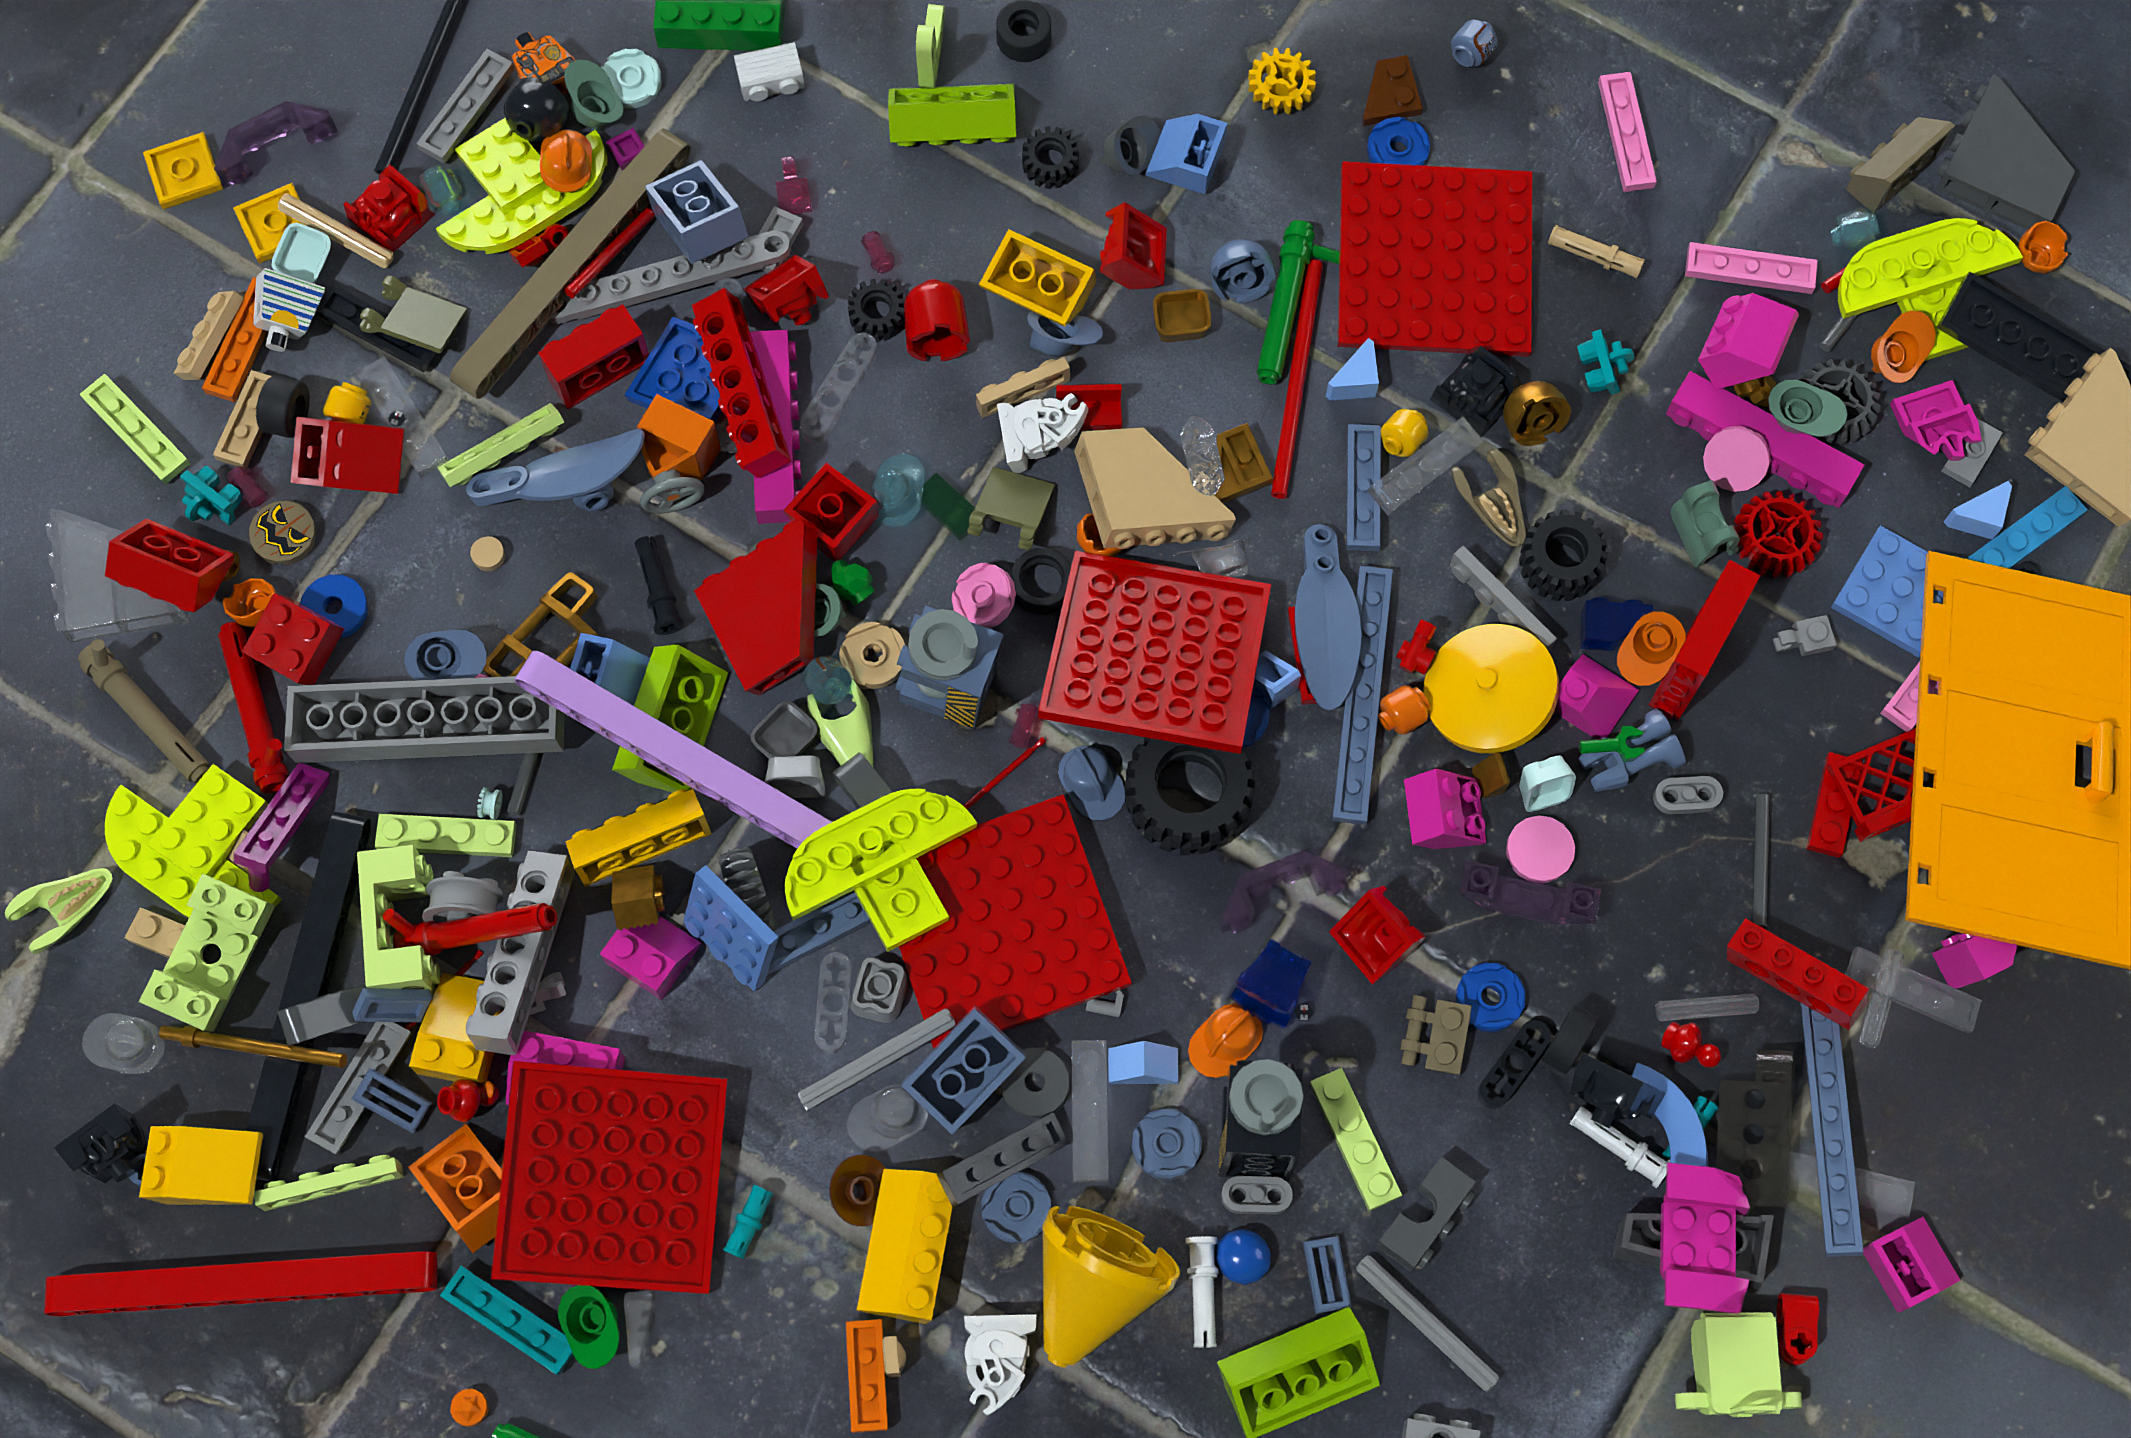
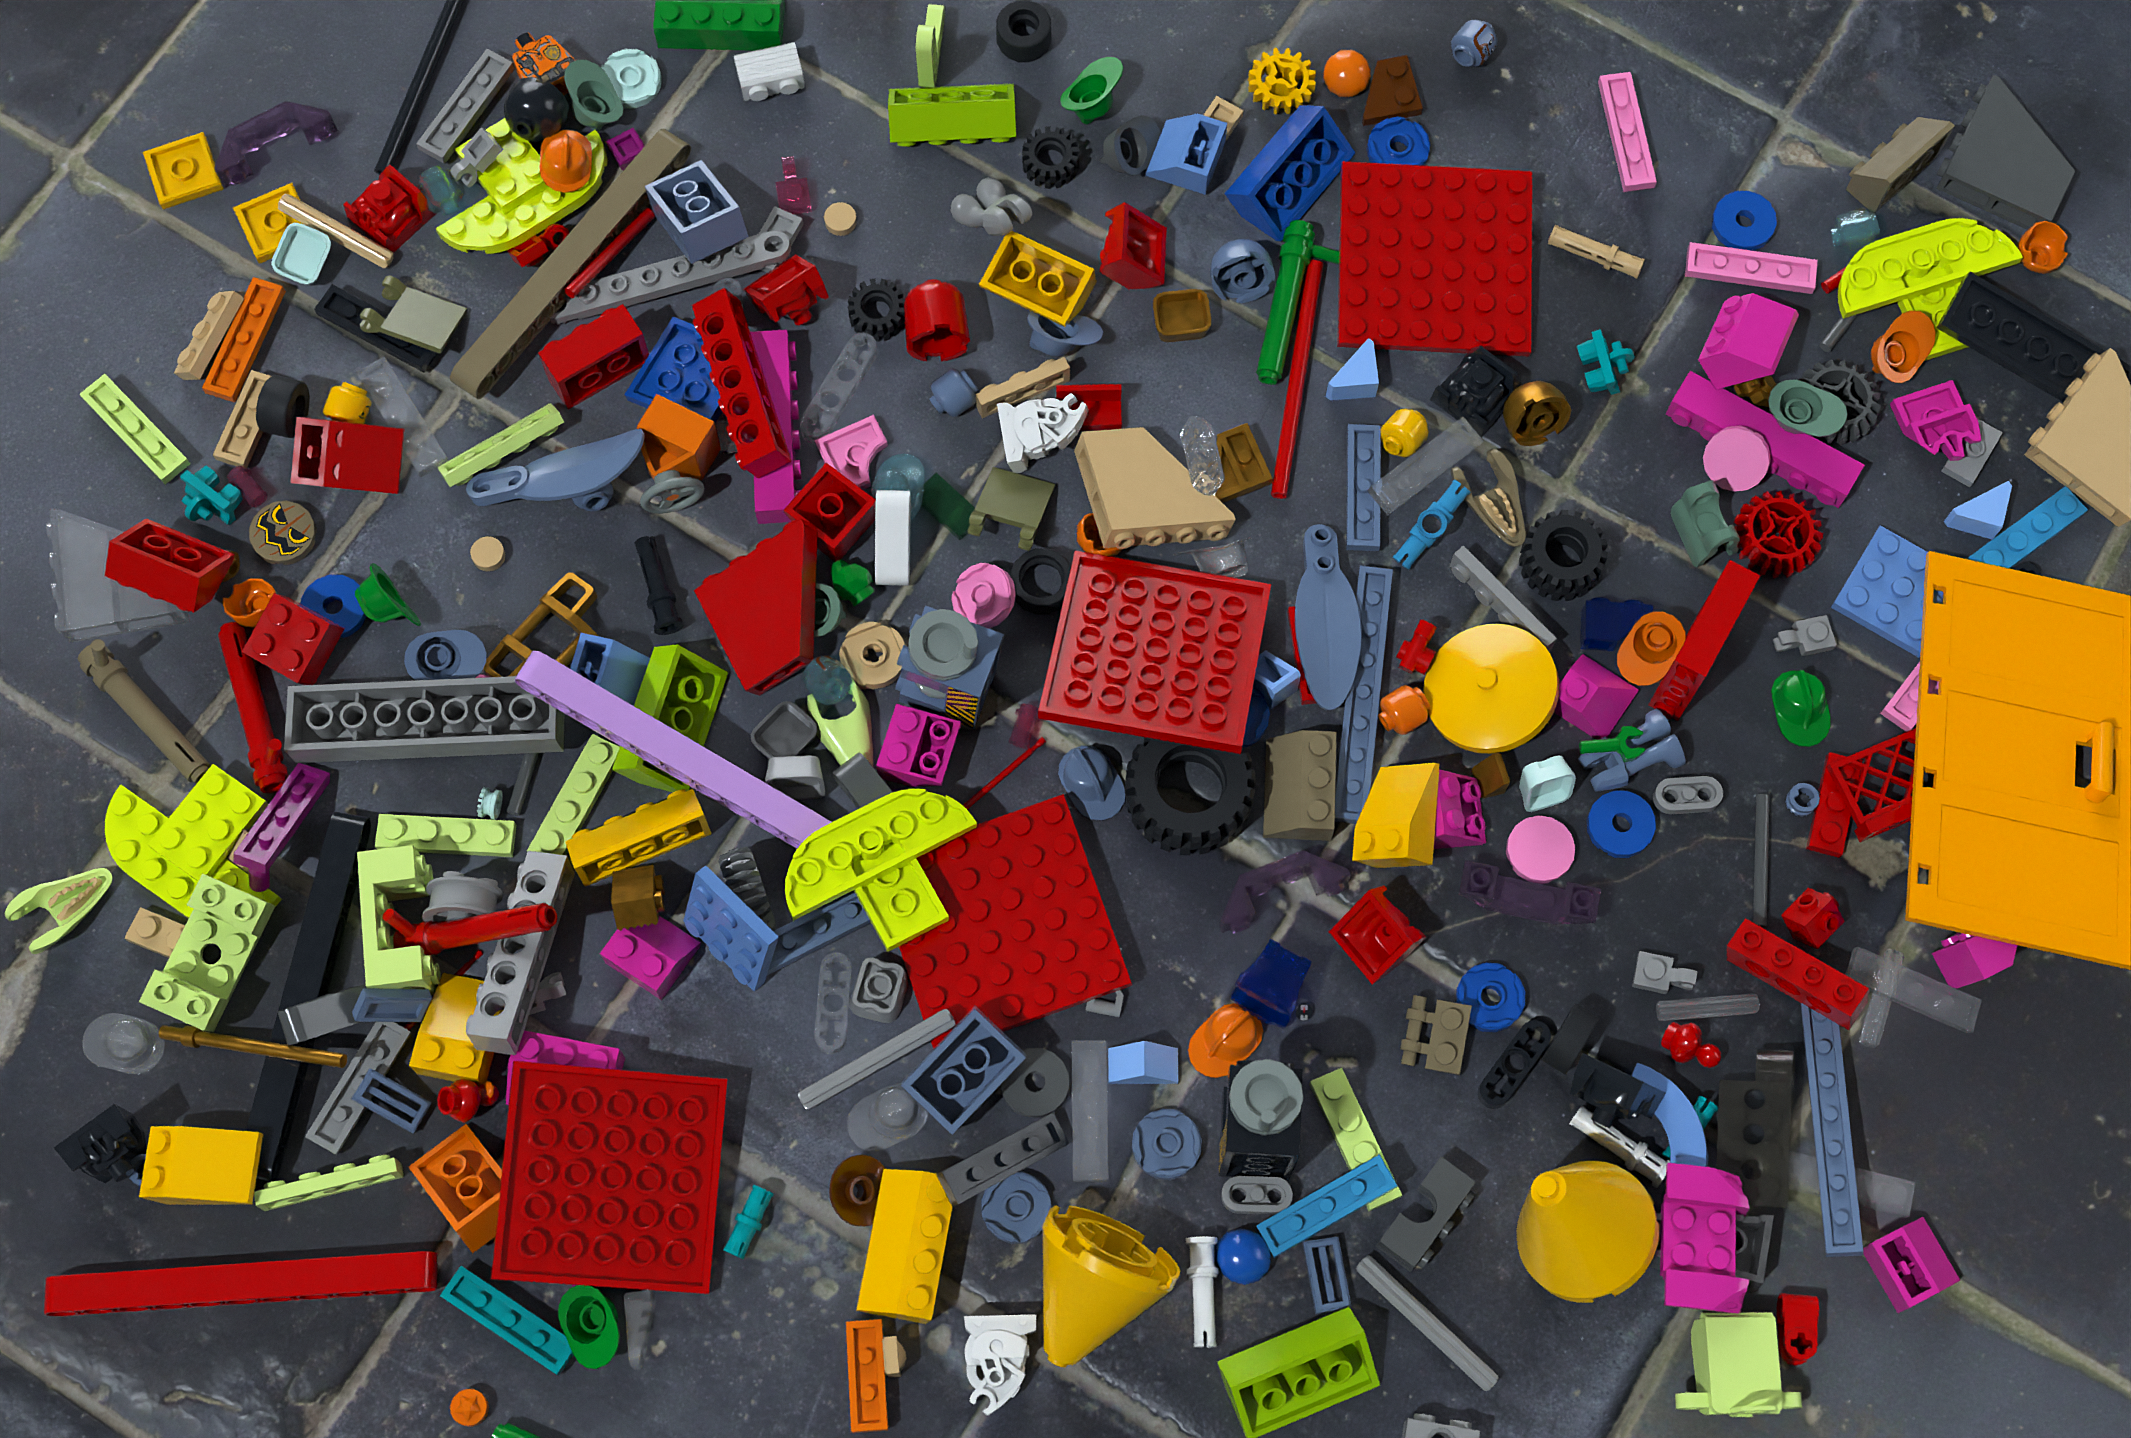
torso [253,268,325,352] -> none
black piece [388,411,405,426] -> none
clear pink pin [861,231,895,274] -> none
none -> green piece [355,563,421,626]
none -> light grey plate [450,127,503,188]
none -> yellowish green plate [527,734,620,855]
none -> bright pink tile [814,415,888,490]
none -> tan tile [824,202,857,236]
none -> white beam [875,490,911,586]
none -> dark pink slope [876,704,961,787]
none -> sand blue head [929,368,979,417]
none -> light grey piece [951,177,1032,236]
none -> green piece [1060,57,1124,125]
none -> tan plate [1204,96,1243,140]
none -> blue slope [1224,105,1355,242]
none -> dark azure plate [1256,1155,1398,1258]
none -> dark tan slope [1263,730,1336,841]
none -> orange hair [1323,50,1371,97]
none -> yellow slope [1352,763,1440,868]
none -> dark azure pin [1392,479,1471,570]
none -> yellow cone [1517,1161,1660,1303]
none -> blue tile [1587,791,1656,858]
none -> light grey plate [1632,951,1697,994]
none -> blue tile [1712,191,1777,251]
none -> green piece [1771,670,1830,747]
none -> red brick [1781,888,1845,949]
none -> sand blue bush [1785,783,1820,817]

